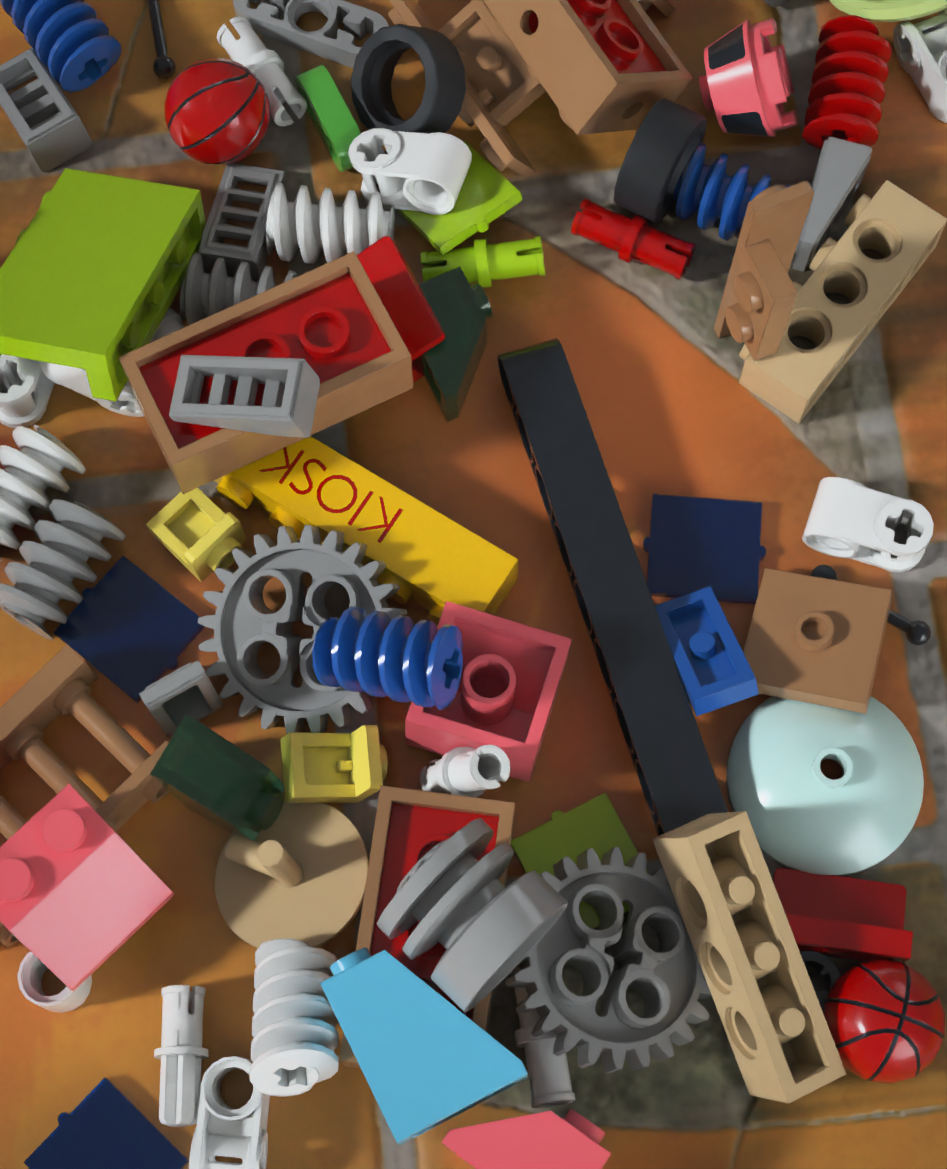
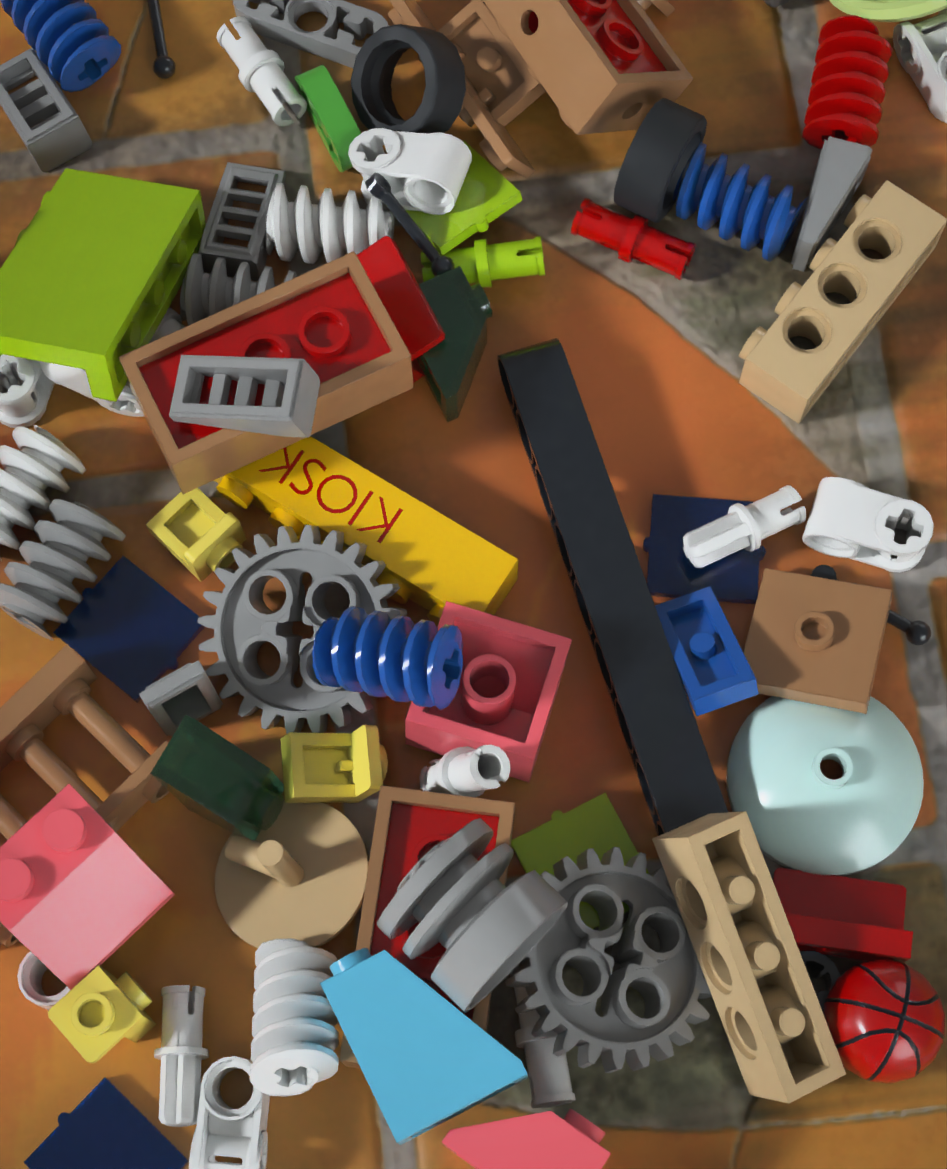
red piece [164,58,270,165] -> none
coral cone [699,18,798,137] -> none
medium nougat bracket [714,181,814,361] -> none
none -> light yellow bracket [48,965,156,1063]
none -> black hinge [365,173,455,280]
none -> white axle [683,485,807,568]

